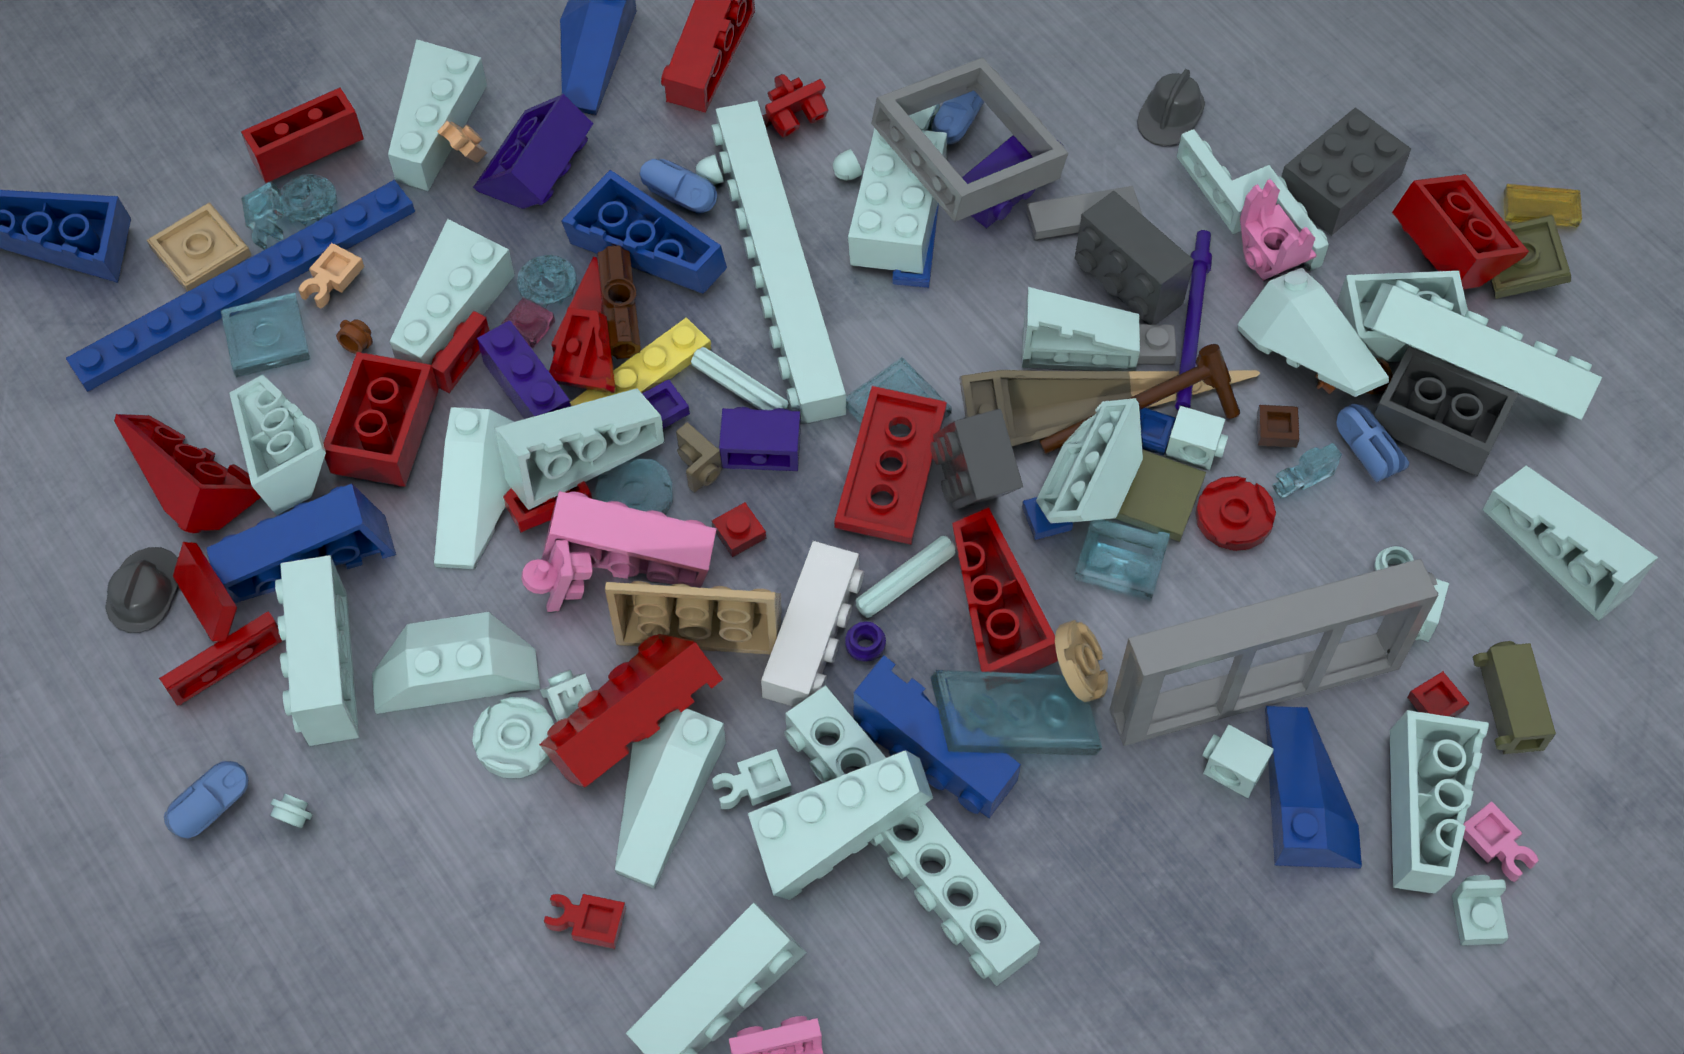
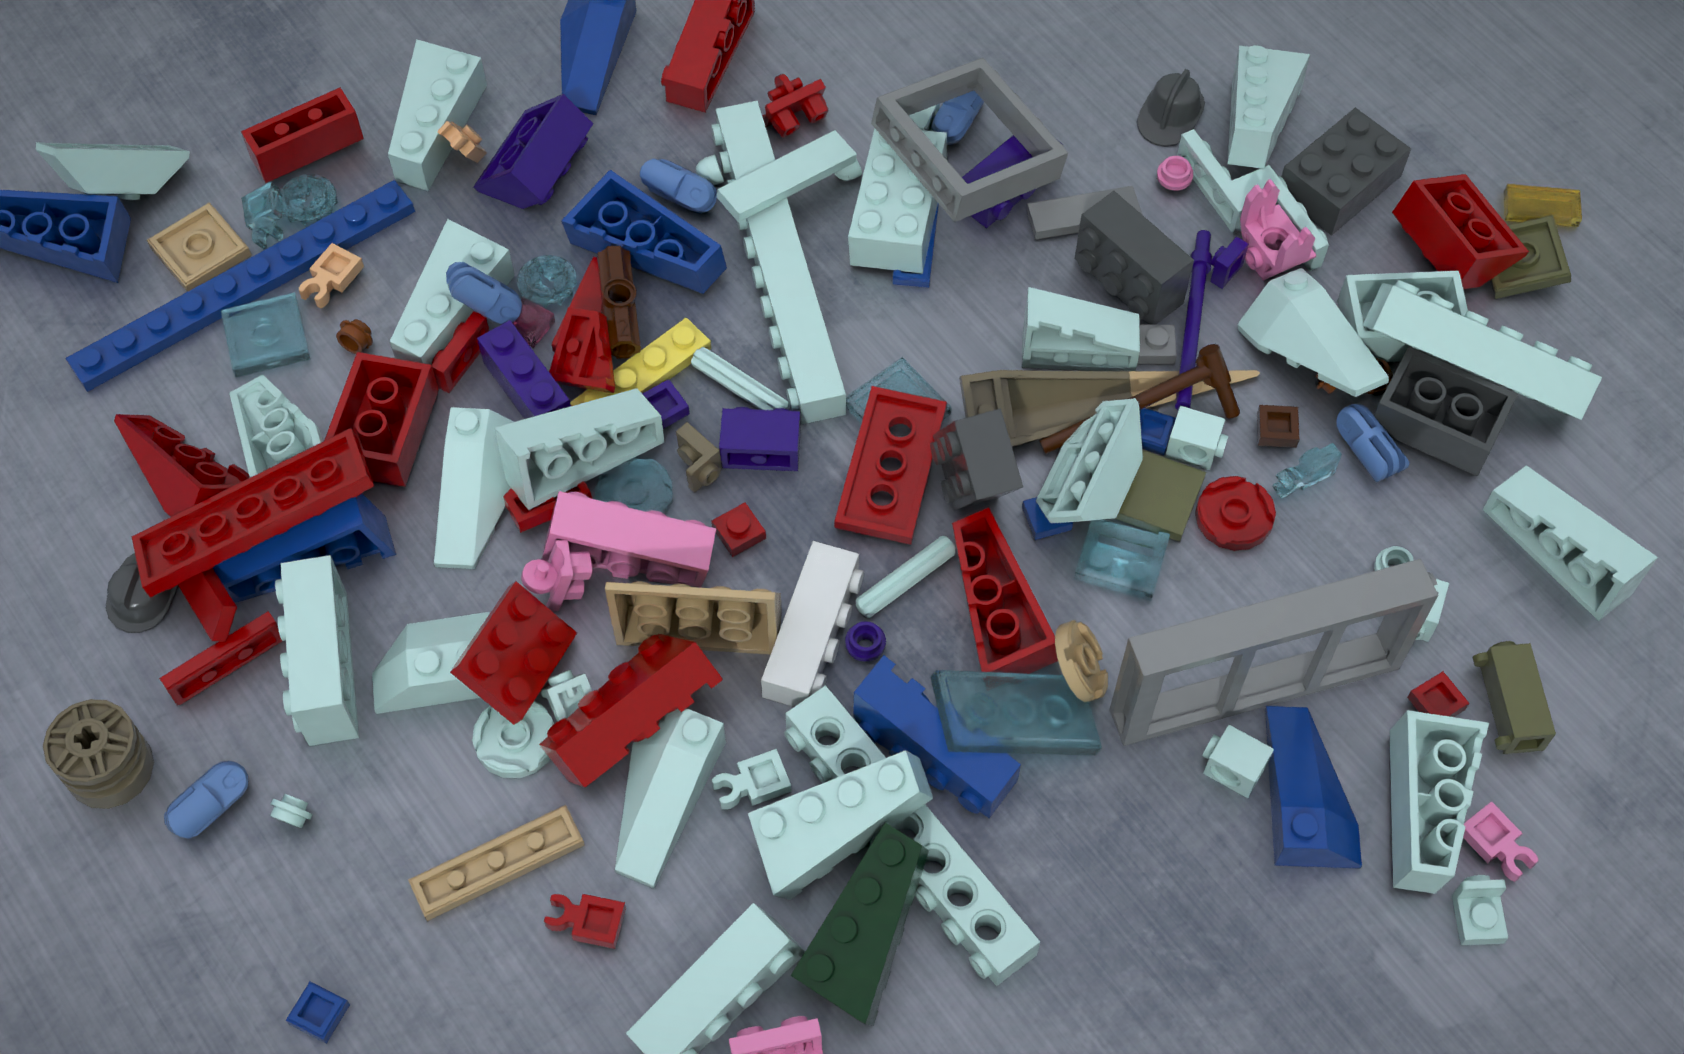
none -> light aqua wedge [36,142,190,200]
none -> dark tan wheel [43,699,154,809]
none -> red plate [131,428,374,598]
none -> blue tile [286,981,350,1044]
none -> tan tile [408,805,585,921]
none -> medium blue arm [446,262,522,324]
none -> red plate [450,581,577,725]
none -> light aqua tile [717,130,857,222]
none -> dark green wedge [791,822,929,1026]
none -> bright pink plate [1157,156,1193,191]
none -> dark purple plate [1210,236,1249,289]
none -> light aqua wedge [1228,45,1310,169]

